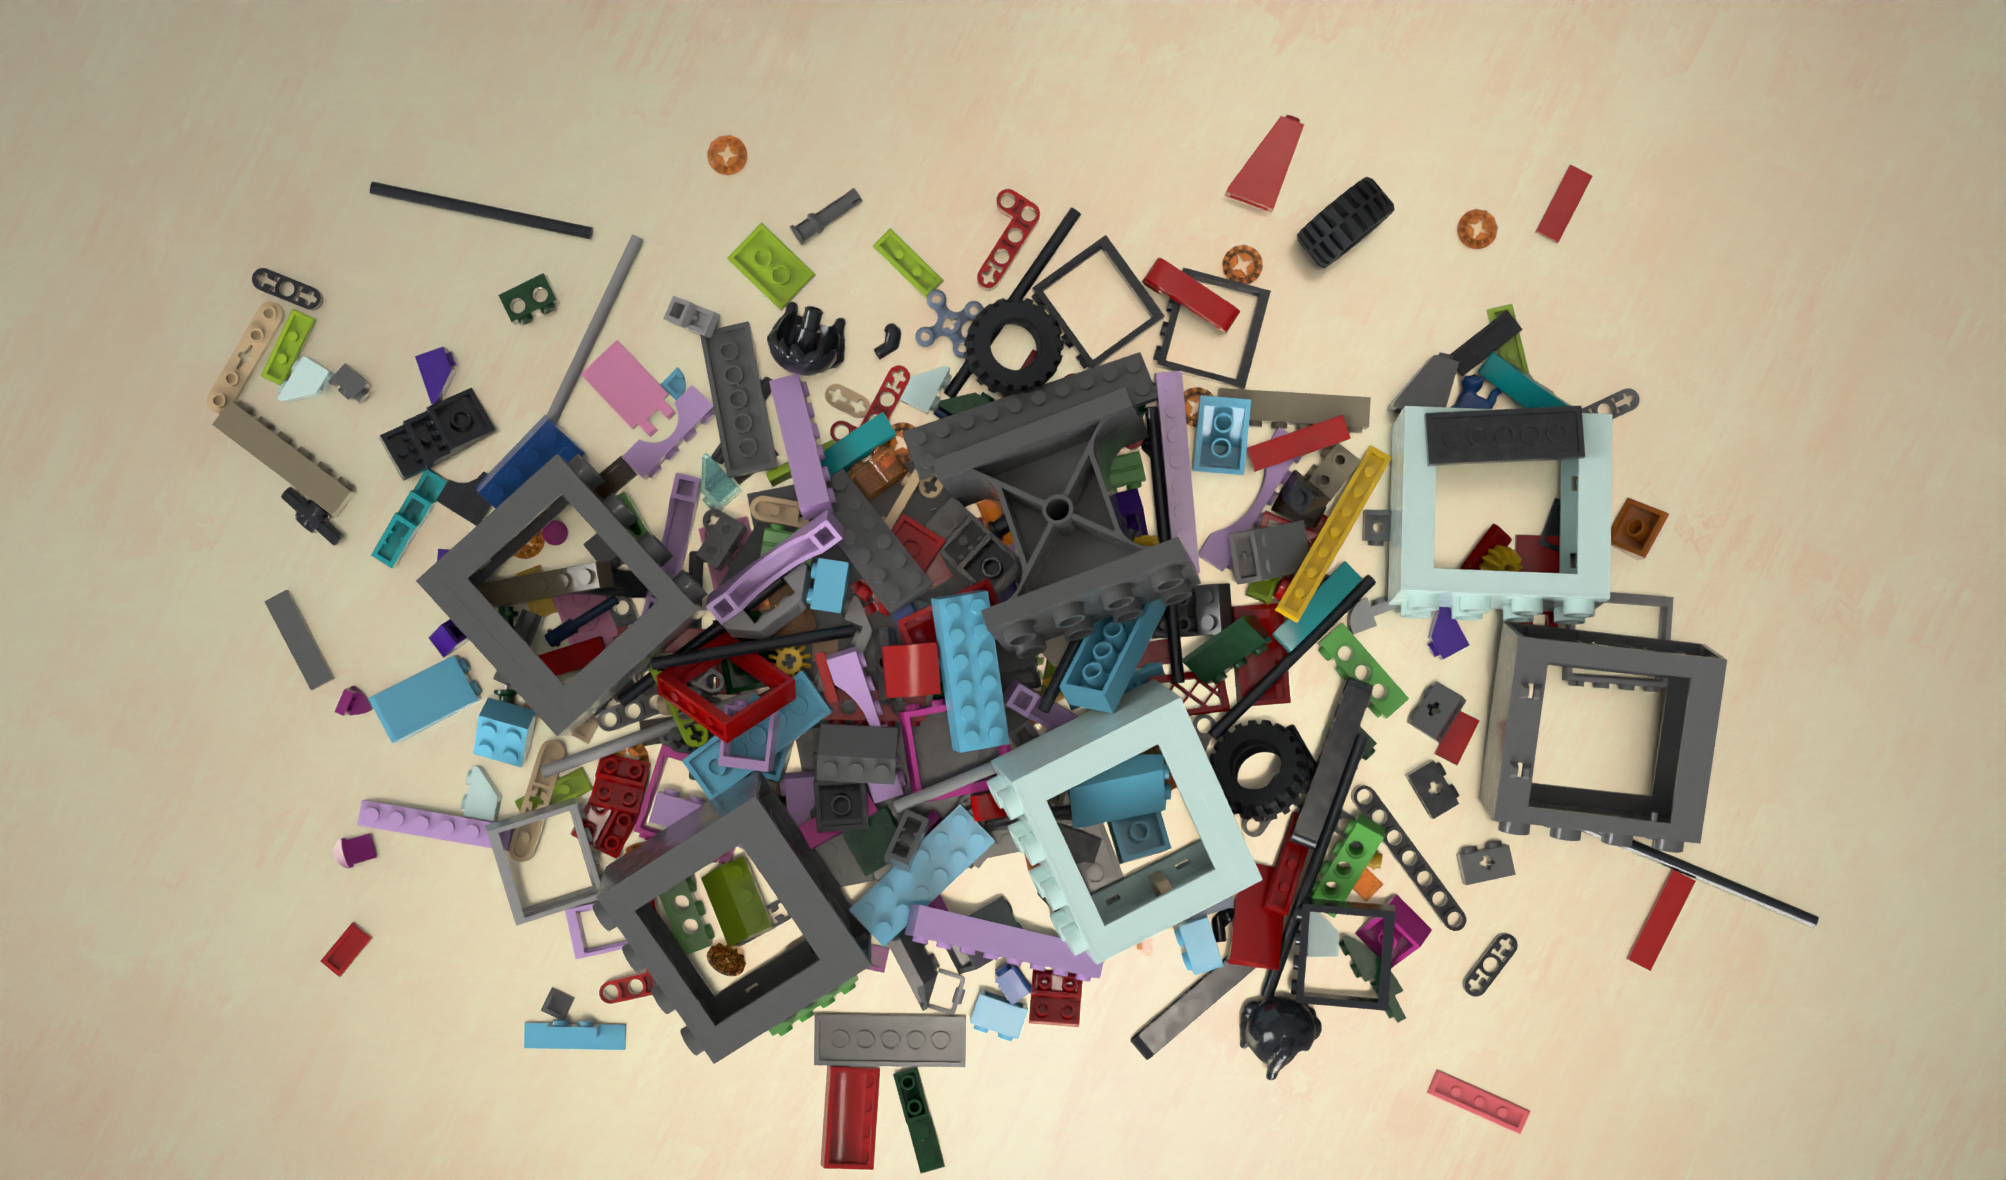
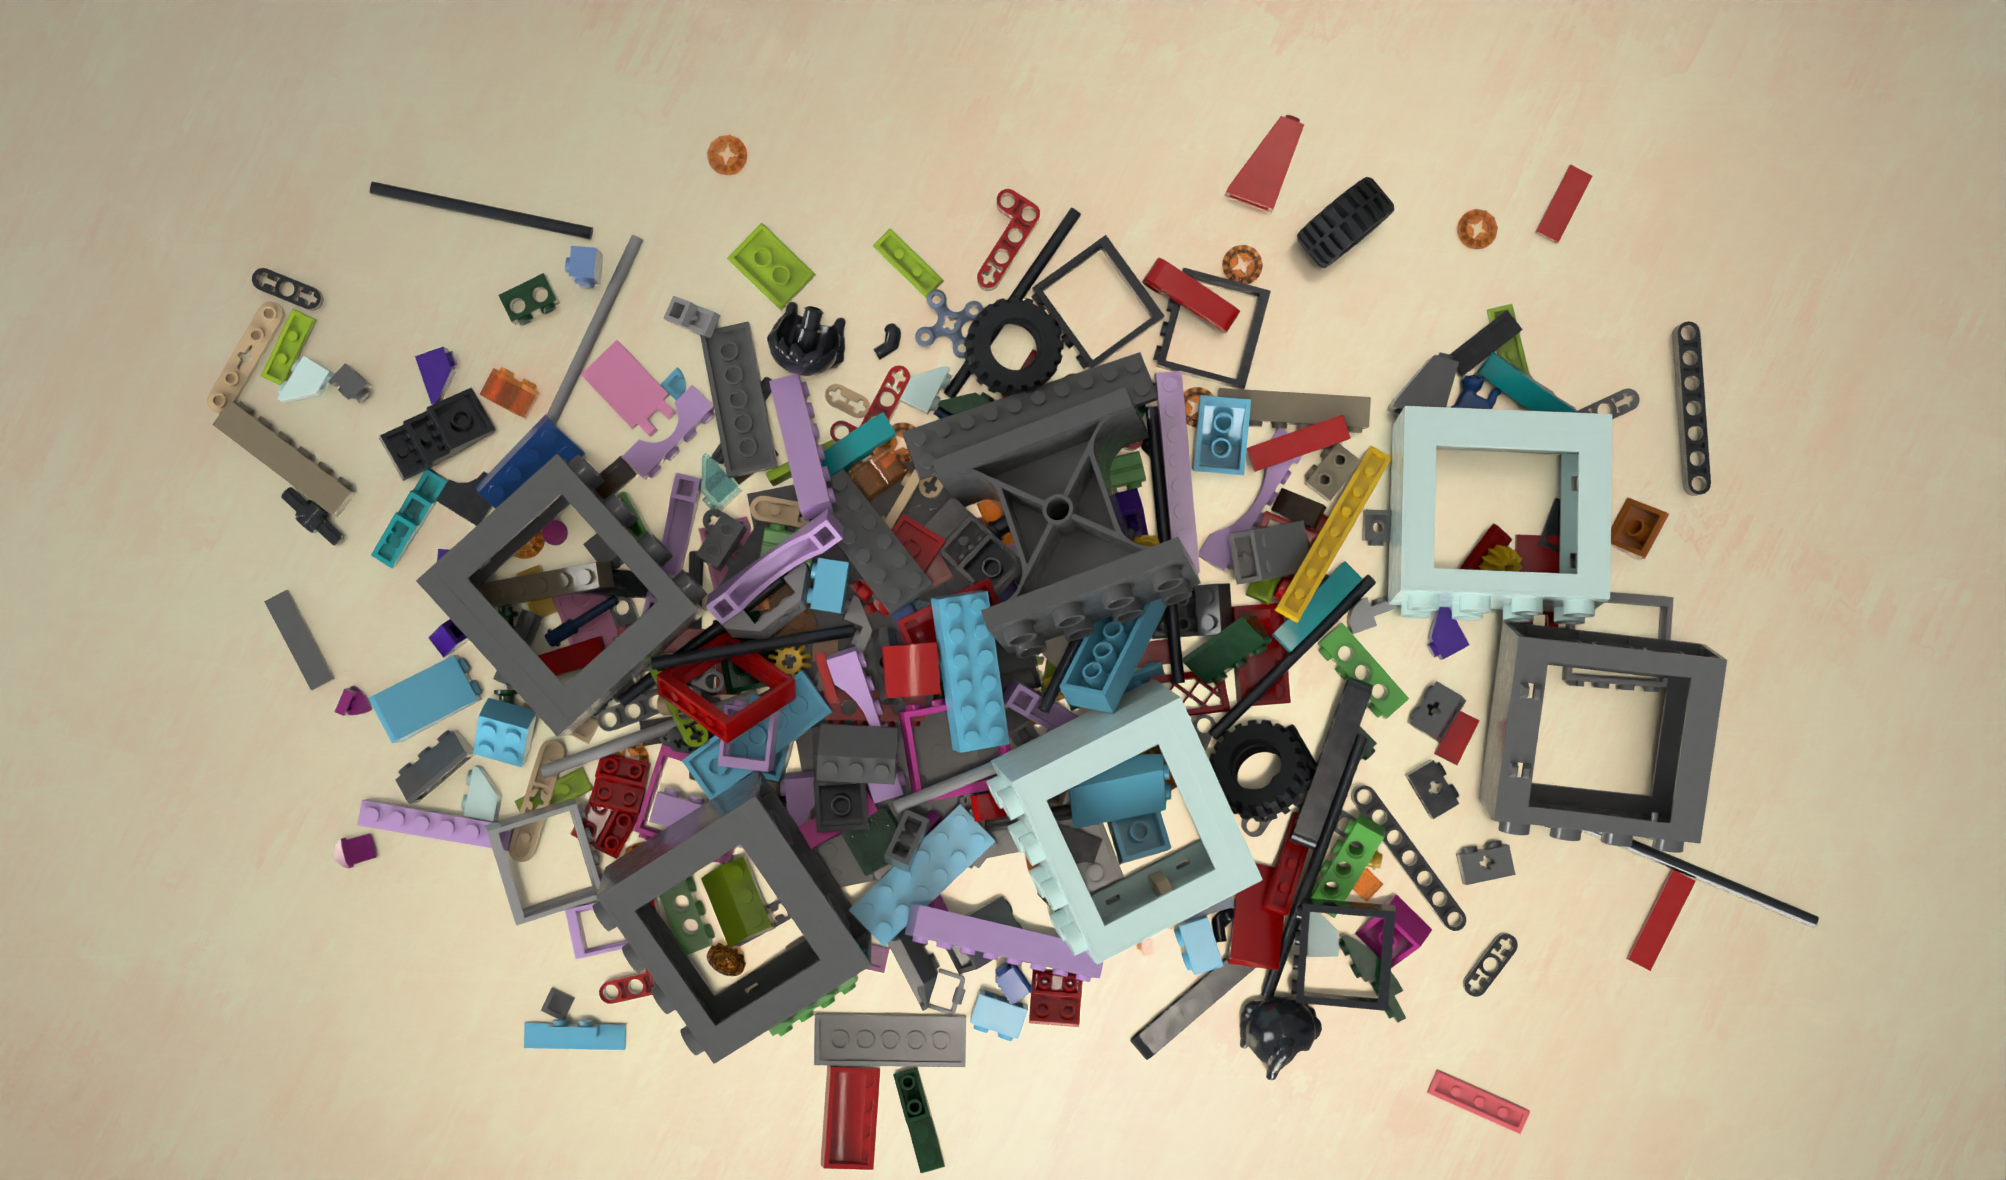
red tile [320,922,373,977] -> none
dark grey pin [790,188,862,245] -> none
black slope [1281,470,1331,520] -> none
black plate [1424,406,1585,466] -> none
none -> dark grey slope [395,730,475,804]
none -> clear orange brick [479,367,540,419]
none -> medium blue brick [565,246,603,288]
none -> black beam [1672,321,1711,496]

